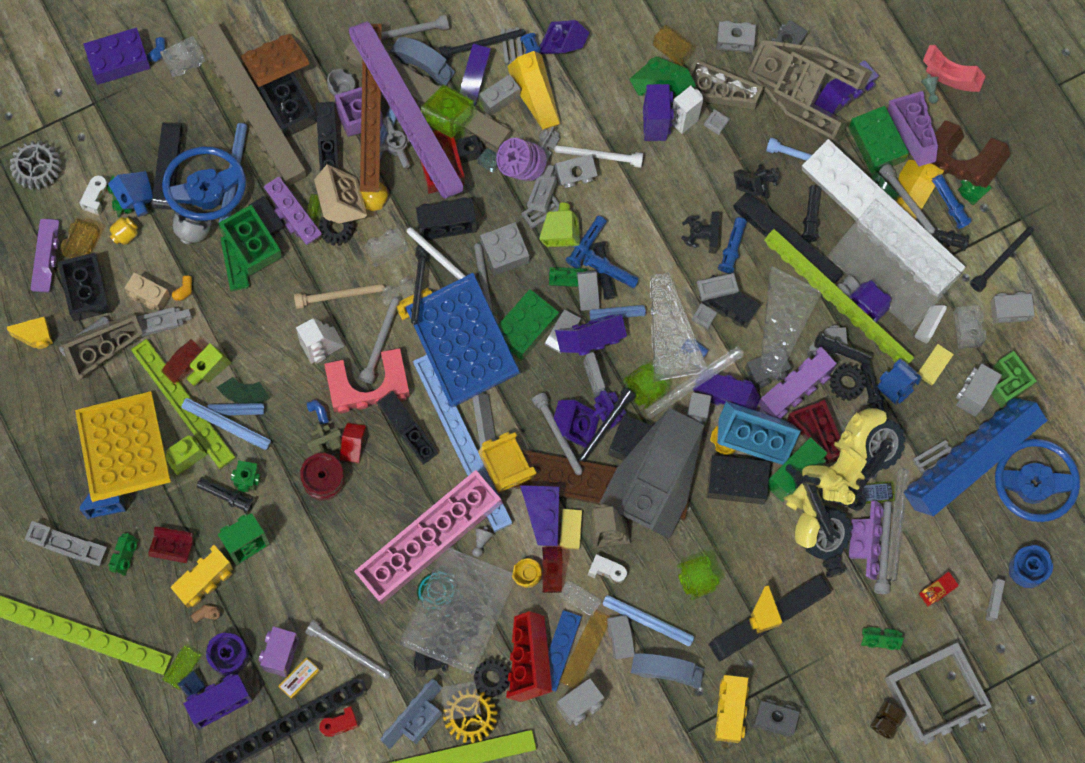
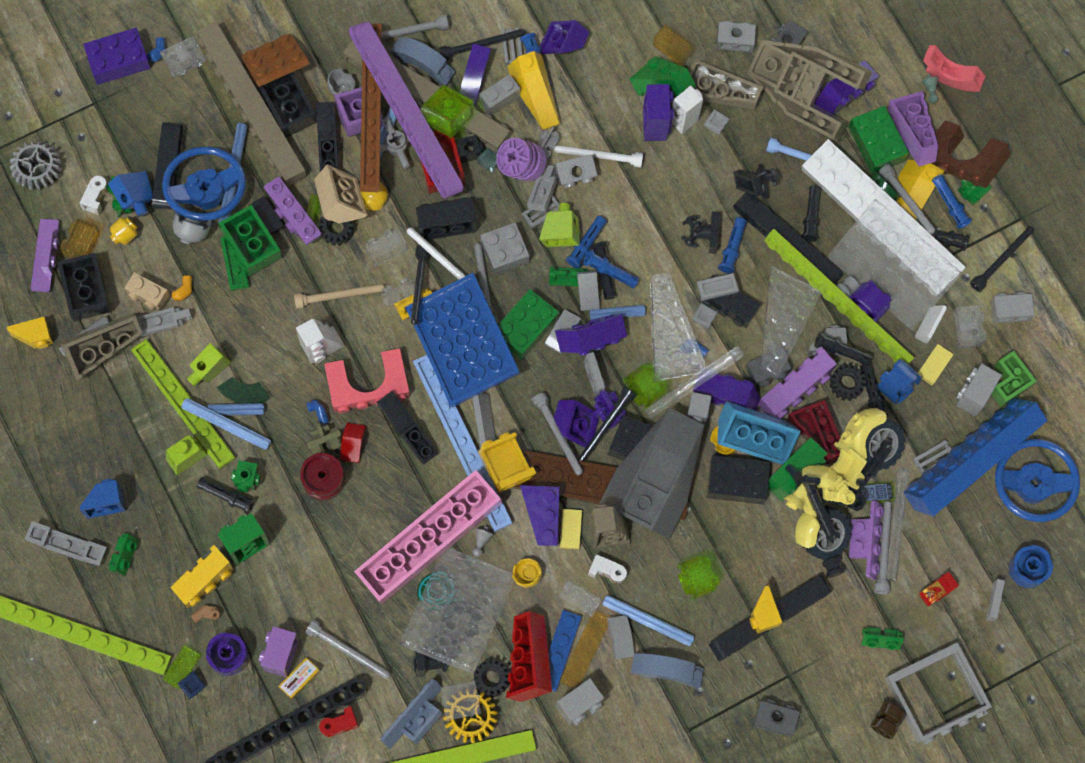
yellow plate [75,391,171,502] -> none
dark red bracket [148,526,193,564] -> none
clear red slope [161,339,203,385] -> none
dark purple brick [183,674,253,730] -> none
light grey piece [359,297,399,384] -> none
clear red slope [542,547,563,593] -> none
yellow wedge [715,675,749,743] -> none

